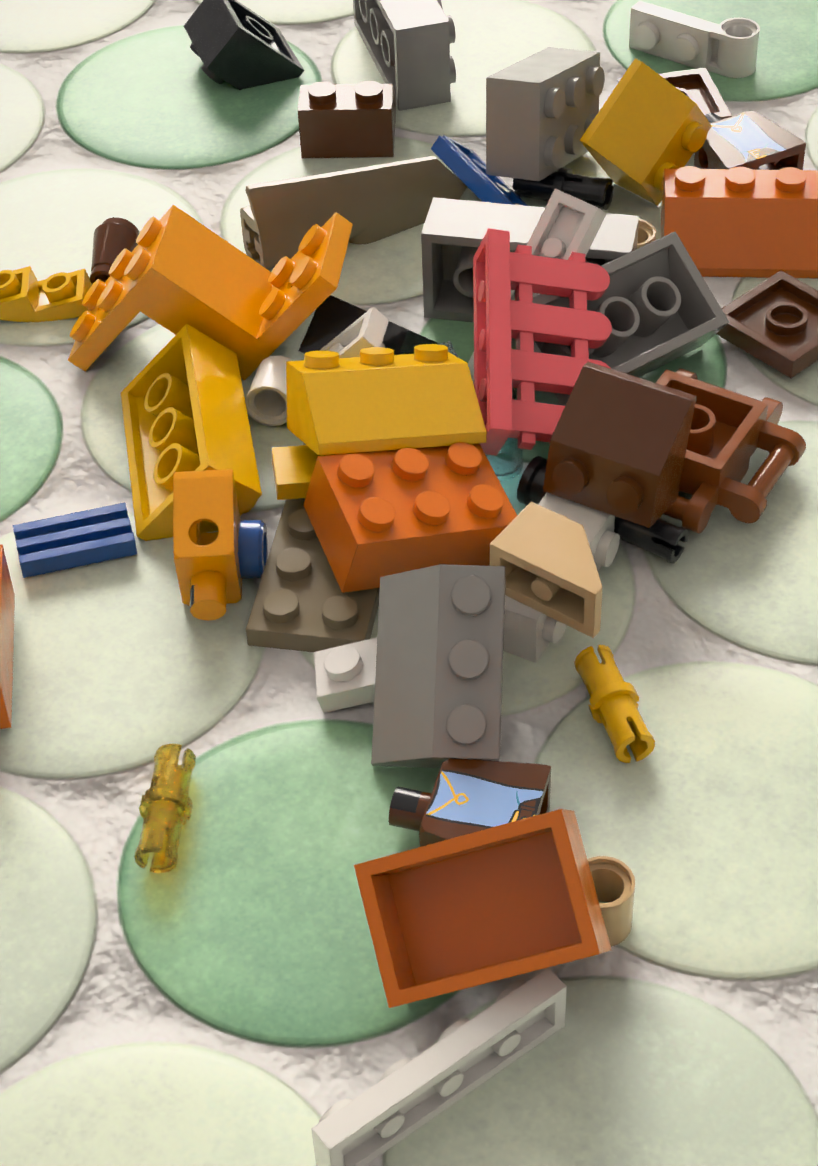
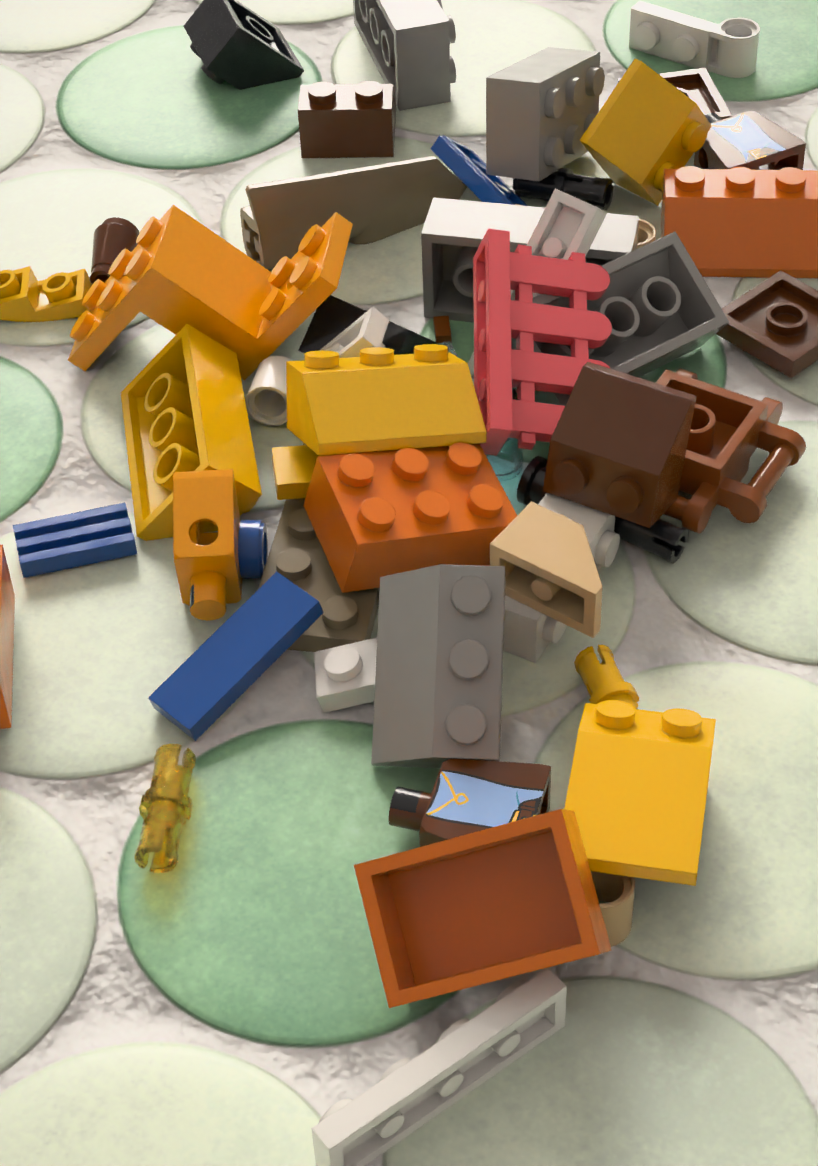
none -> blue tile [148,571,324,741]
none -> dark orange piece [433,316,452,344]
none -> yellow slope [564,700,716,886]

